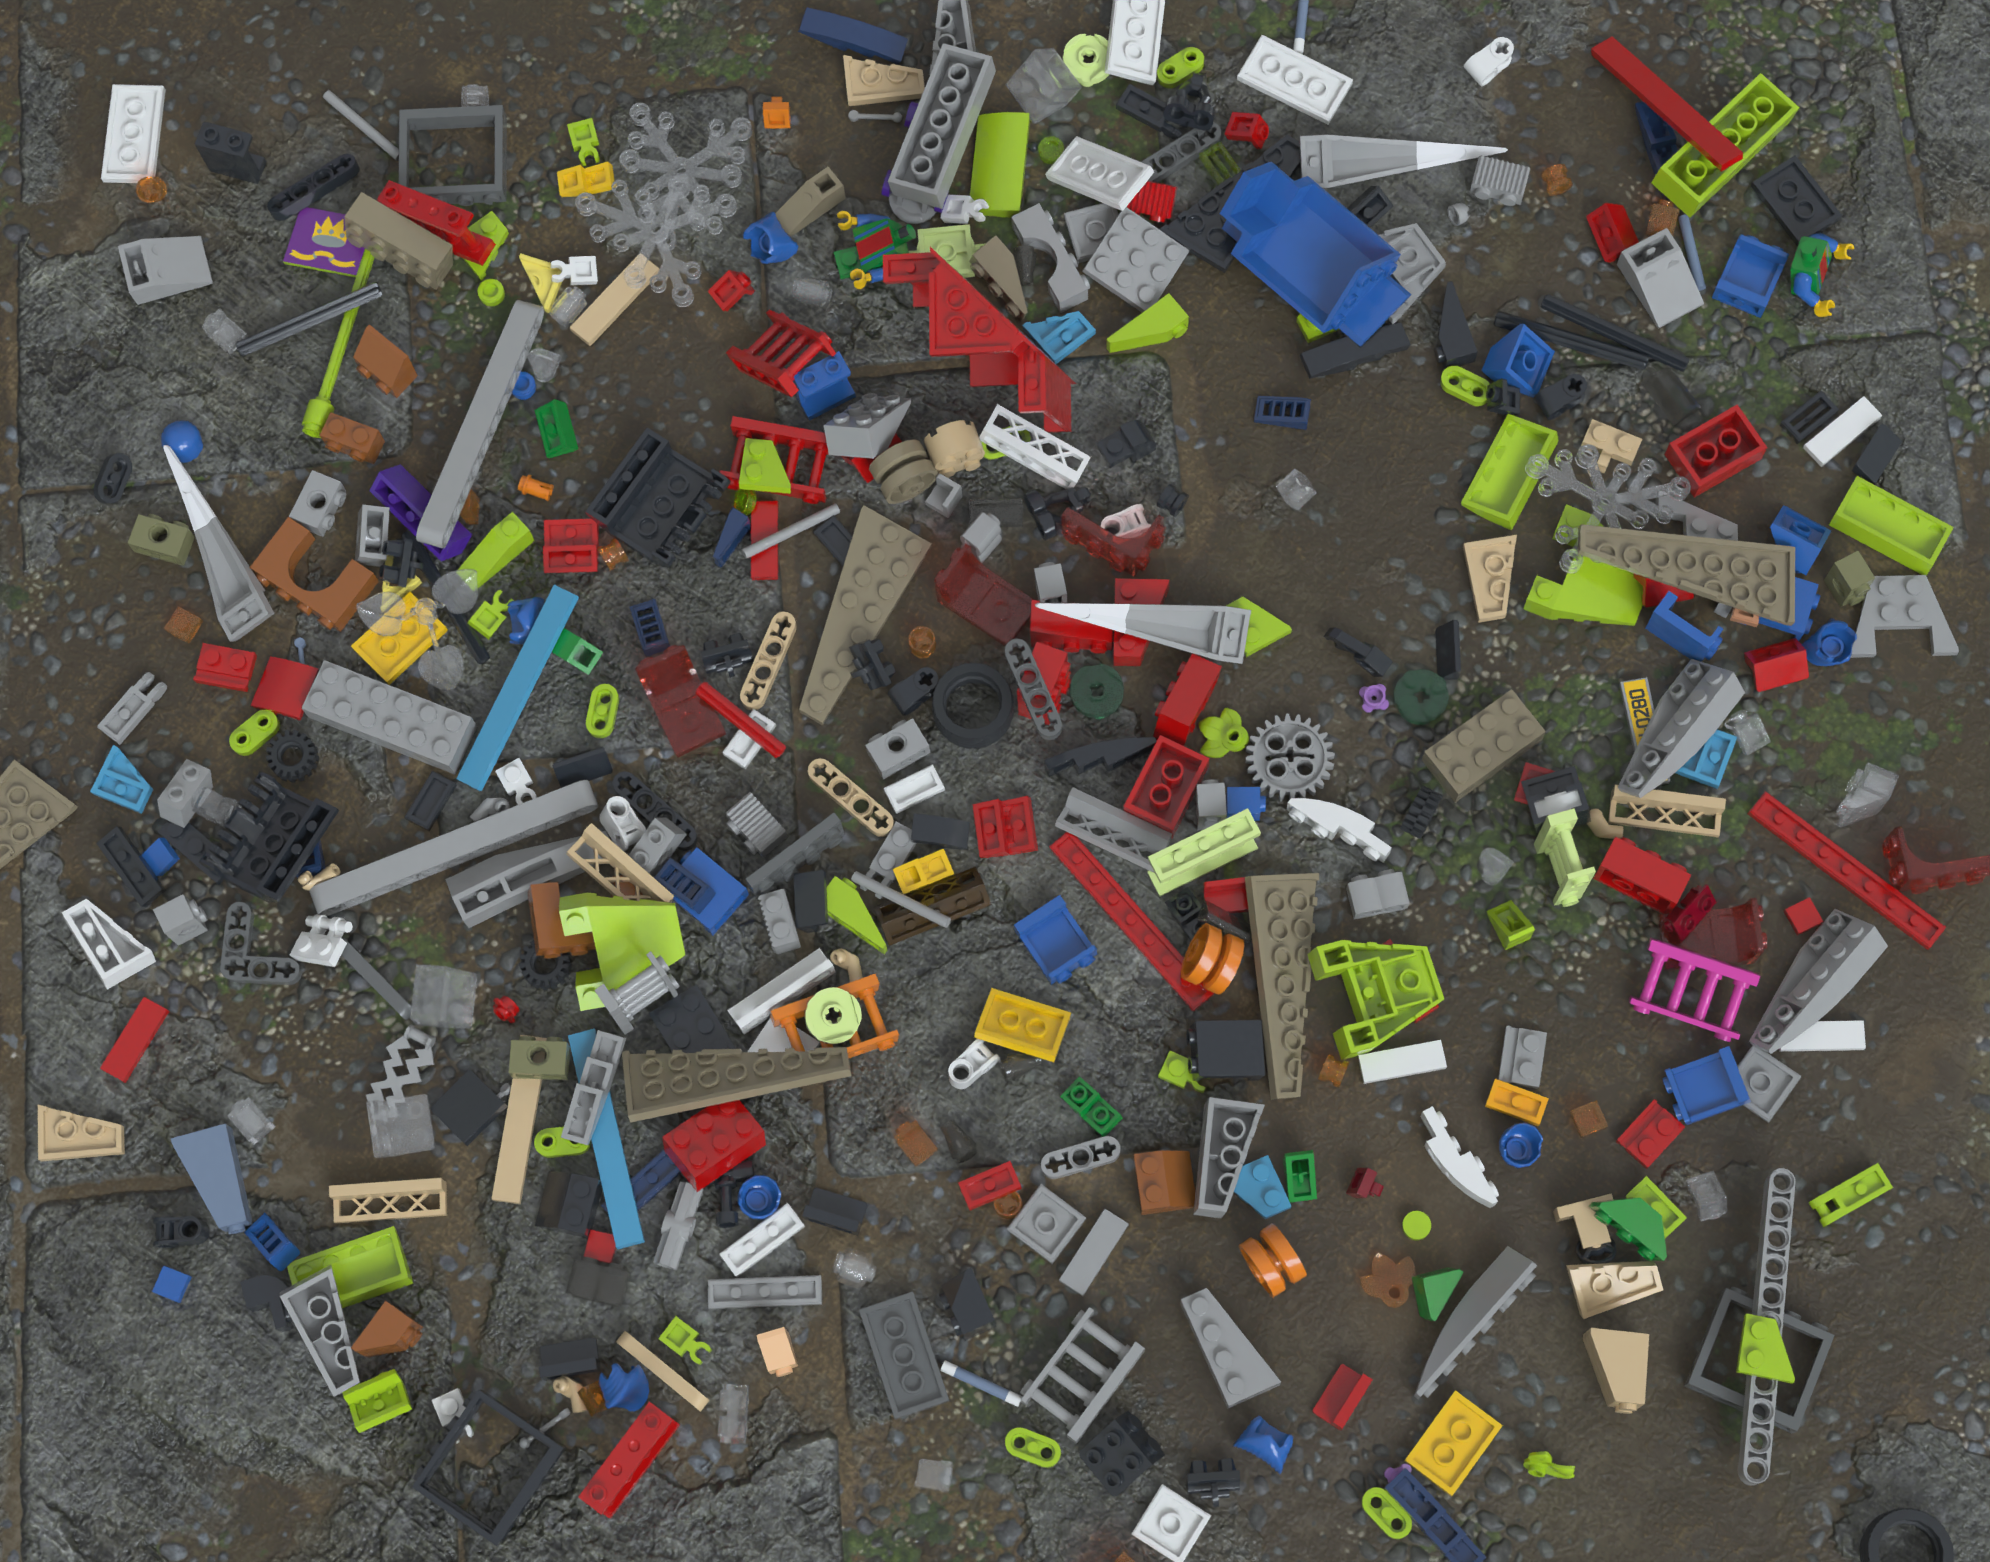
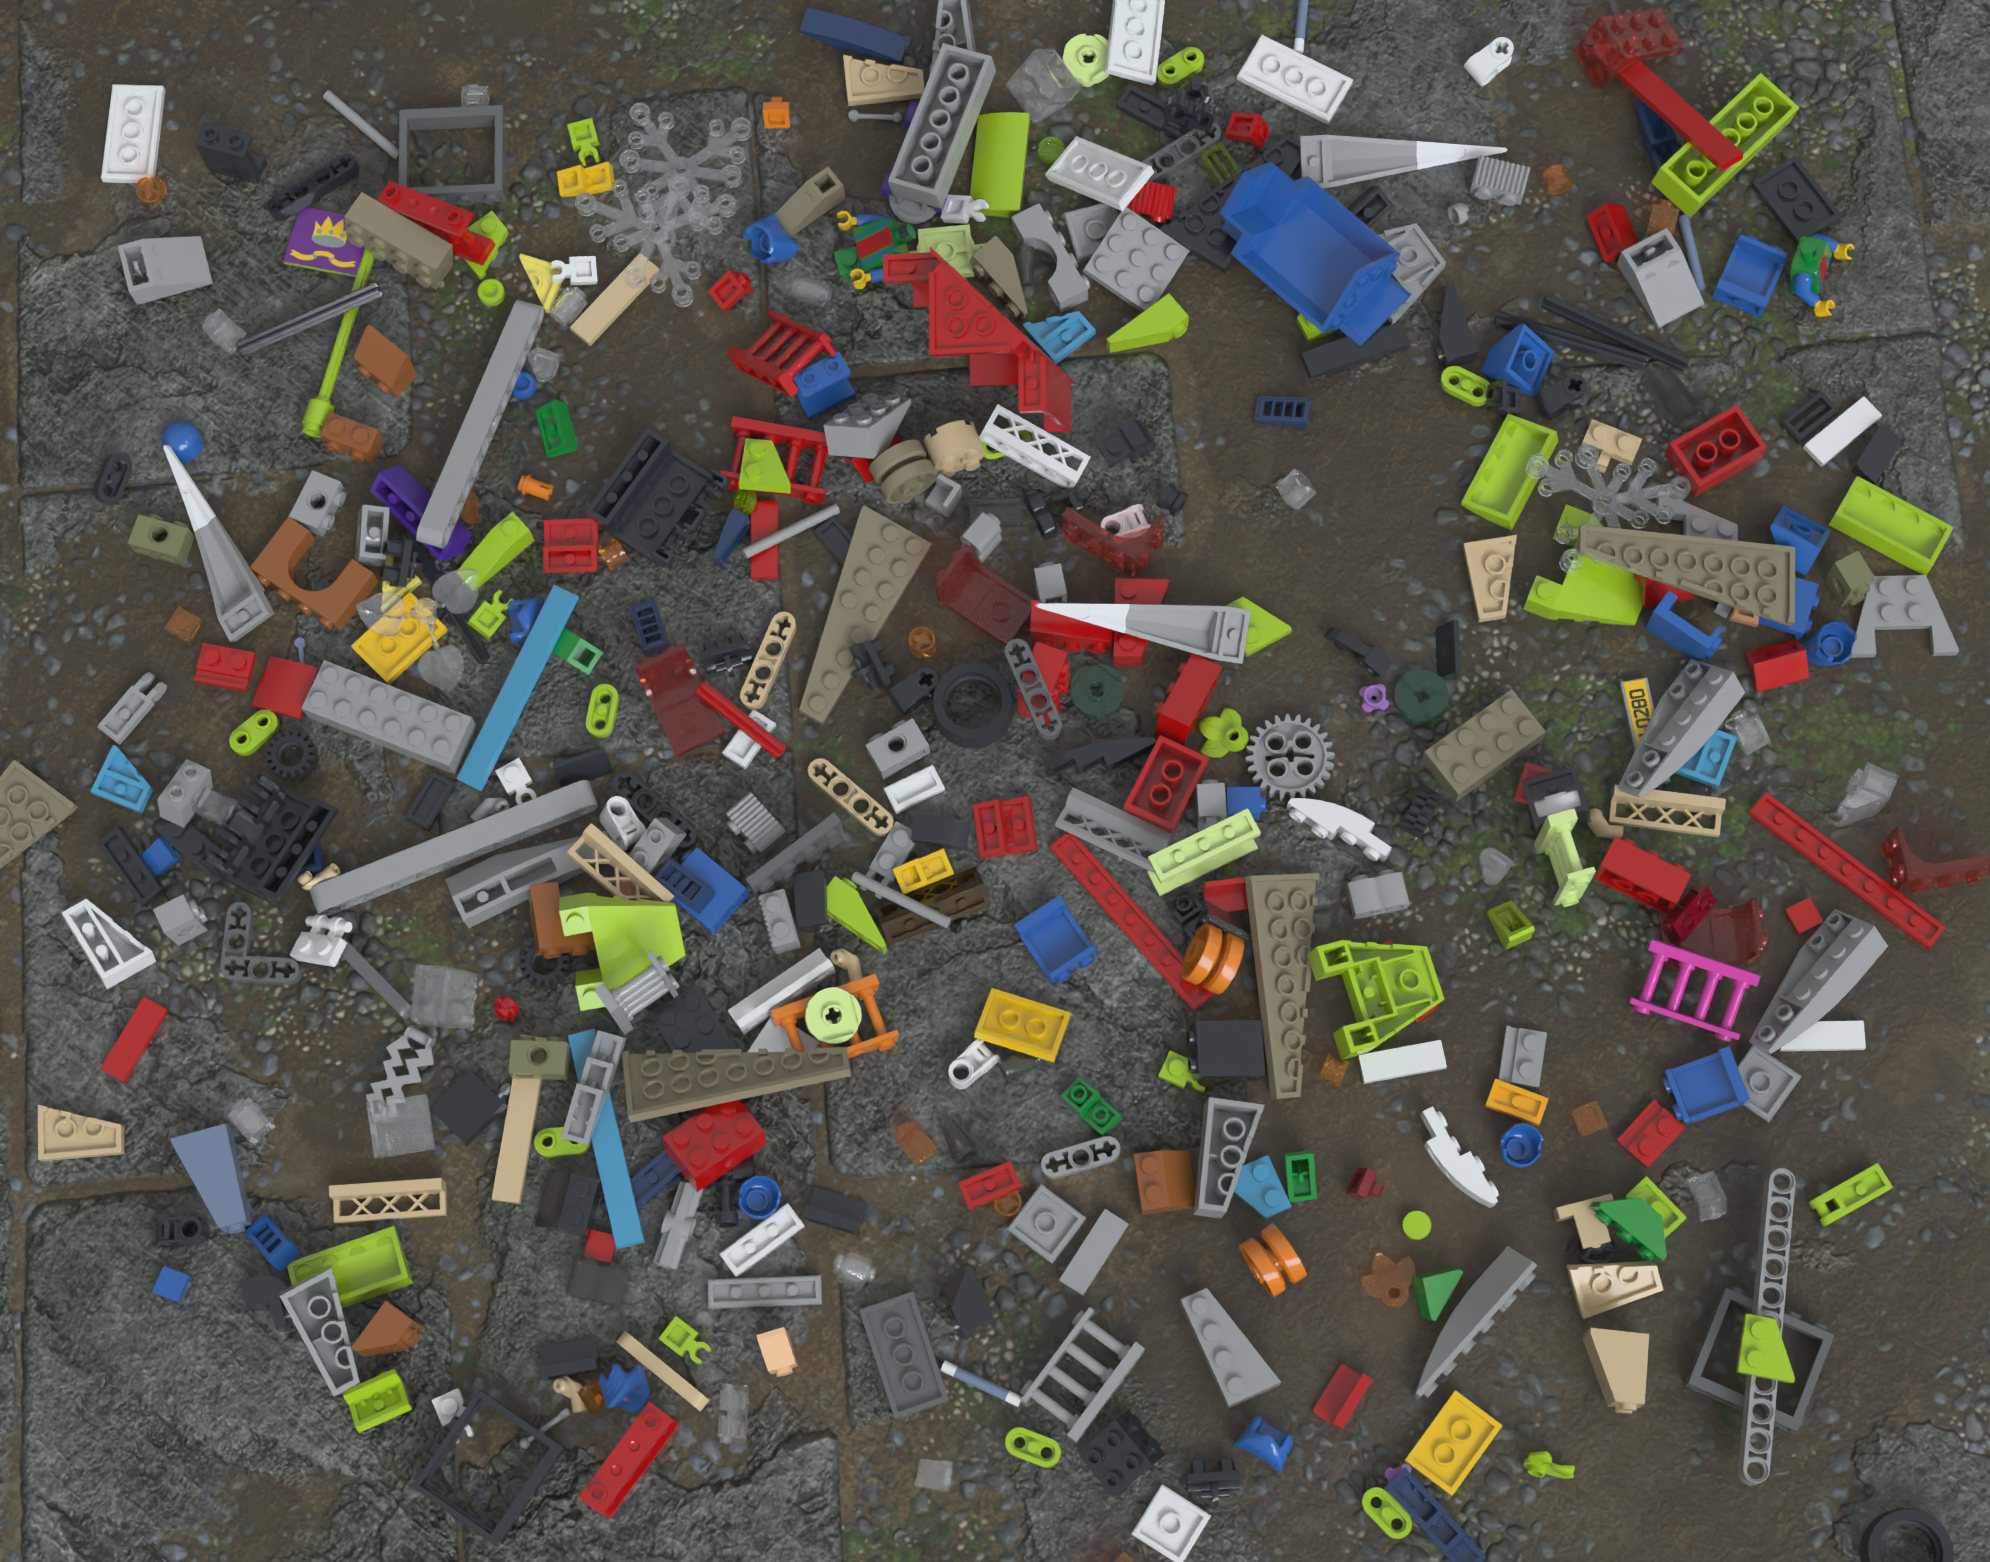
none -> clear red bracket [1575,7,1685,89]

